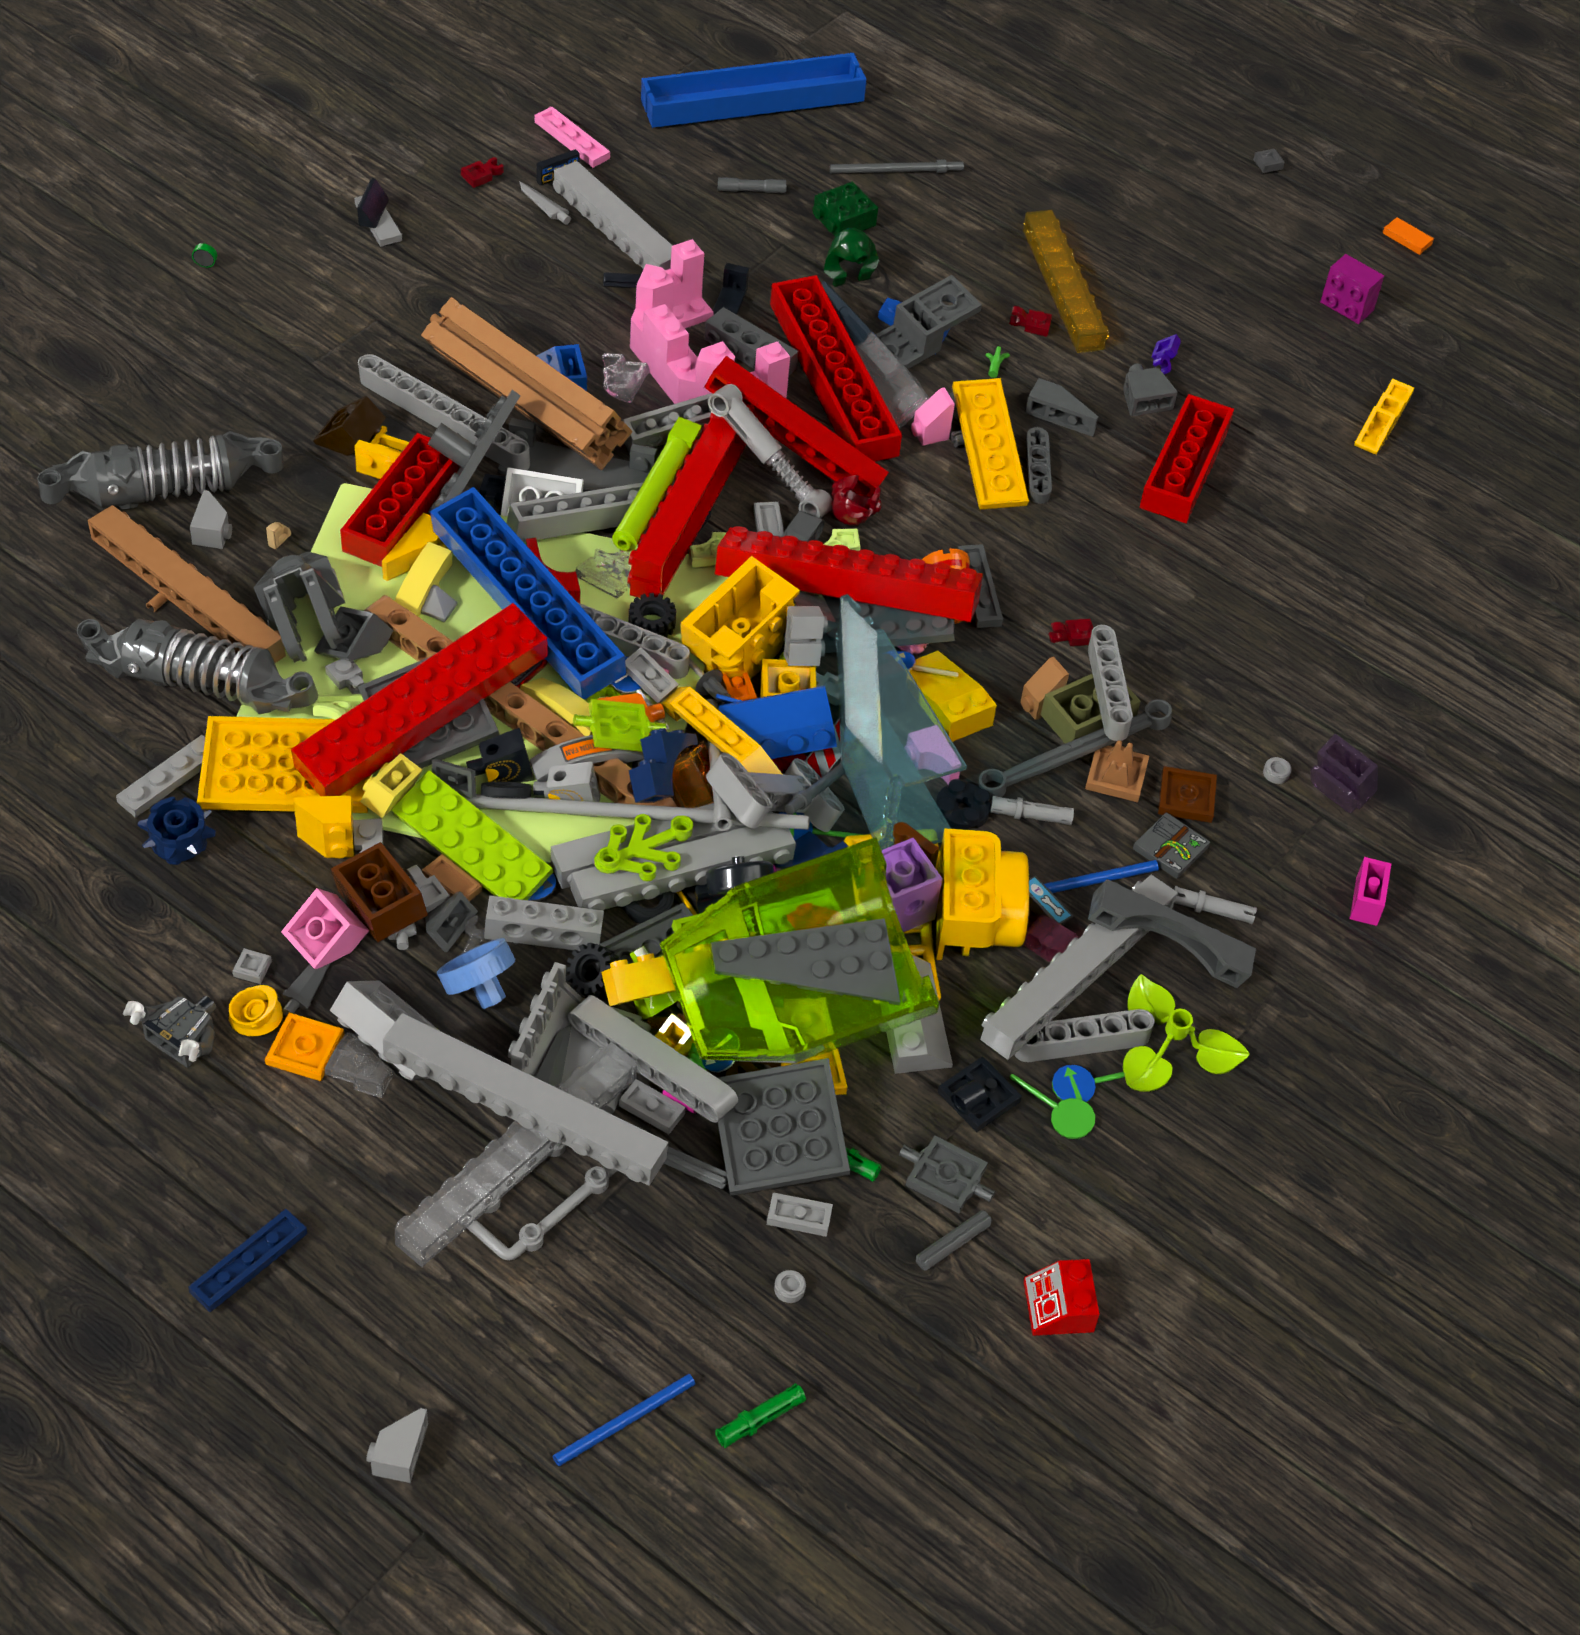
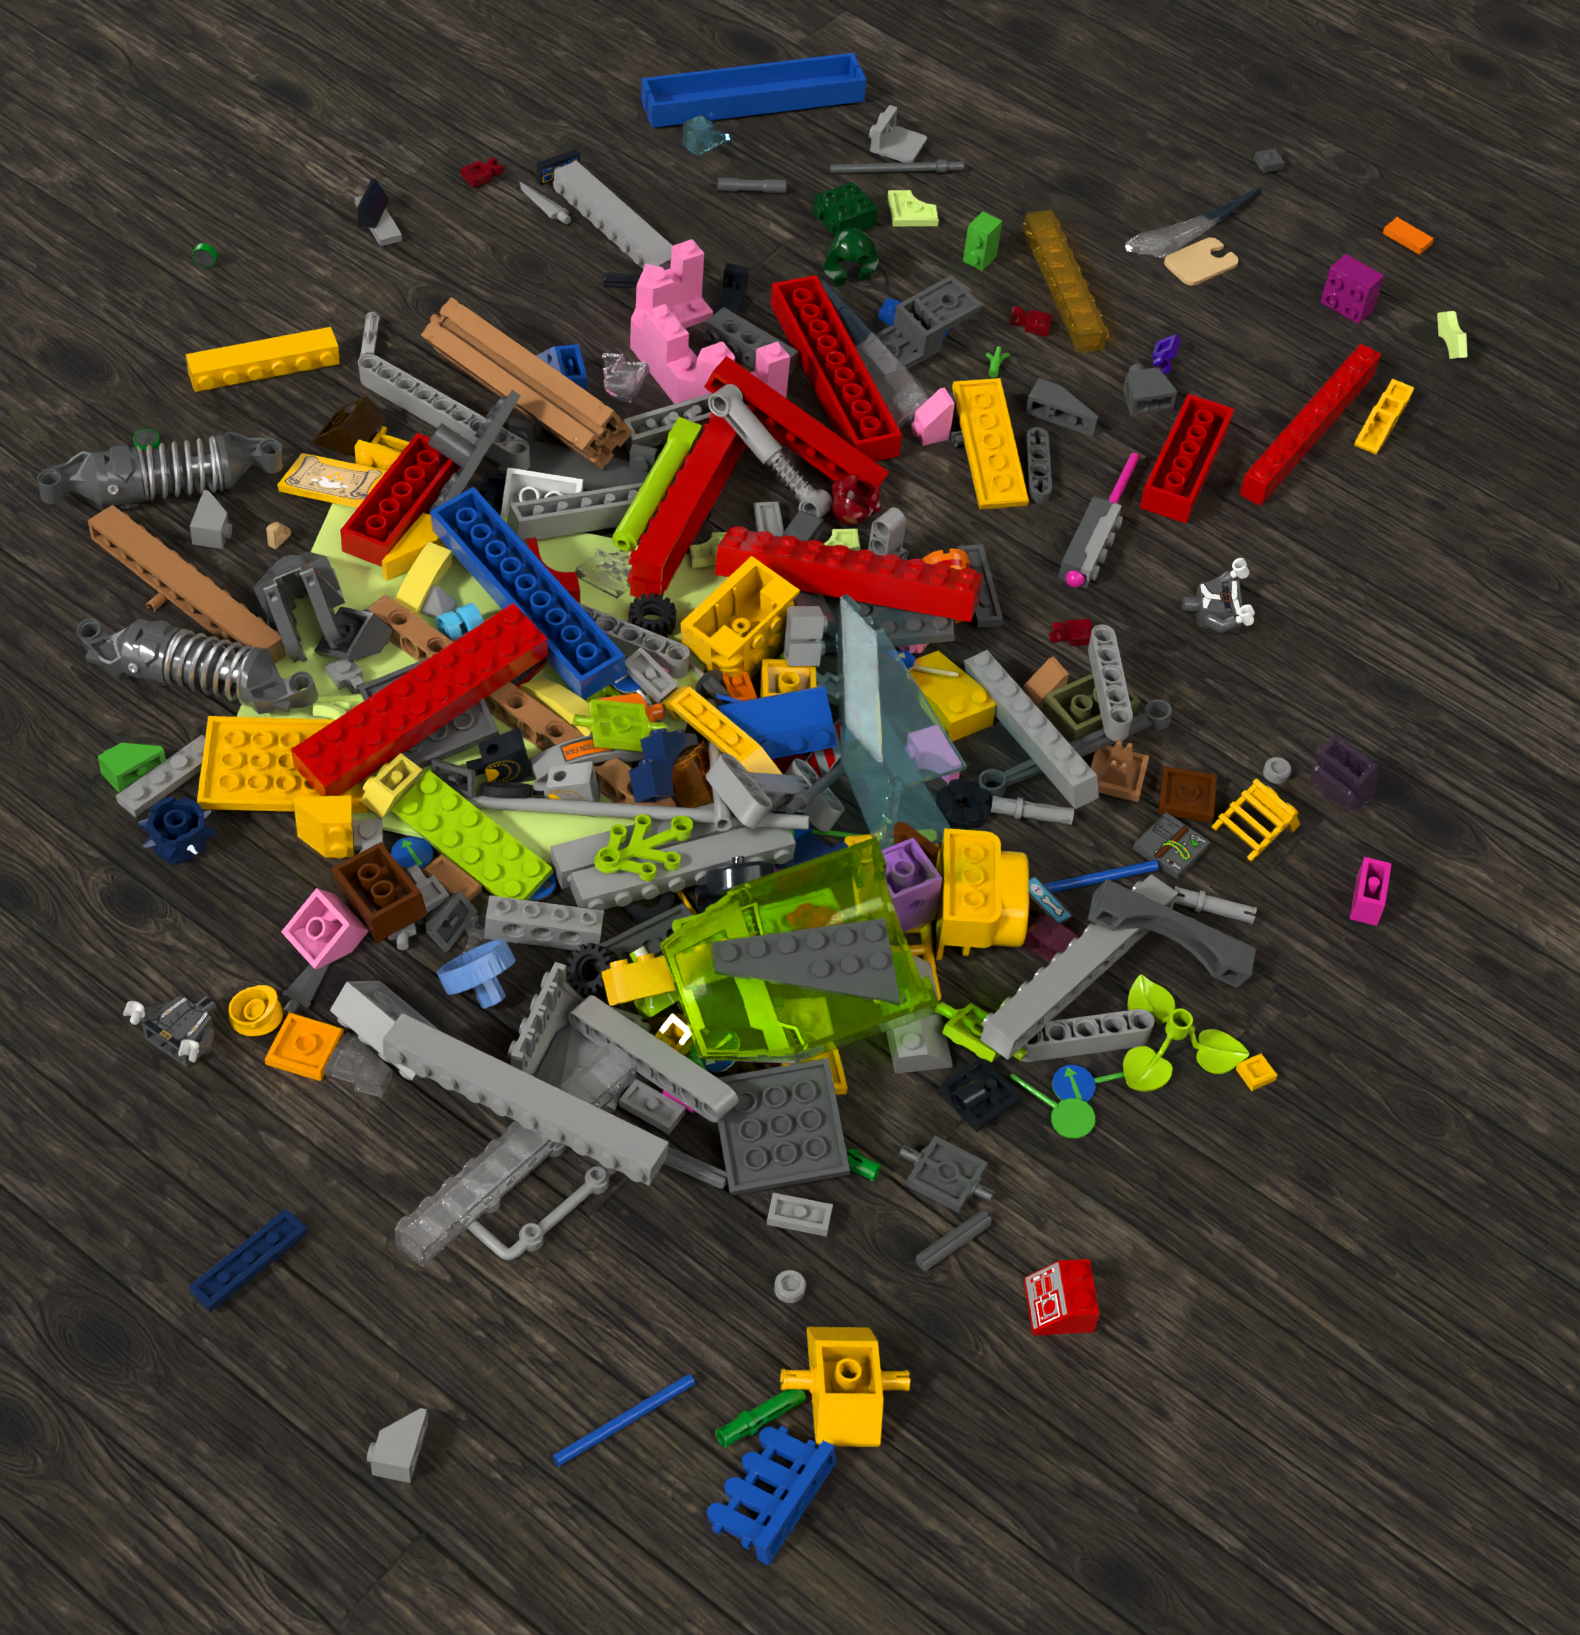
light grey tile [232,948,272,984] -> none
bright pink plate [535,107,610,167] -> none
none -> bright green slope [98,743,166,793]
none -> tile [133,429,160,450]
none -> yellow brick [186,327,340,392]
none -> tile [277,453,387,508]
none -> light grey piece [360,312,380,357]
none -> blue piece [391,836,433,870]
none -> medium azure wheel [436,603,484,642]
none -> clear light blue slope [682,115,731,156]
none -> blue fence [707,1425,837,1566]
none -> yellow slope [780,1327,910,1447]
none -> light grey piece [868,507,908,560]
none -> light grey bracket [869,105,927,163]
none -> yellowish green tile [888,190,939,227]
none -> lime plate [936,1001,1027,1062]
none -> bright green brick [963,212,1002,271]
none -> light grey brick [964,650,1099,809]
none -> piece [1058,453,1140,589]
none -> clear plate [1125,186,1262,259]
none -> tan piece [1164,238,1239,286]
none -> torso [1182,558,1255,634]
none -> yellow plate [1211,779,1300,862]
none -> yellow tile [1236,1053,1278,1091]
none -> red brick [1240,344,1381,506]
none -> yellowish green tile [1437,311,1468,359]

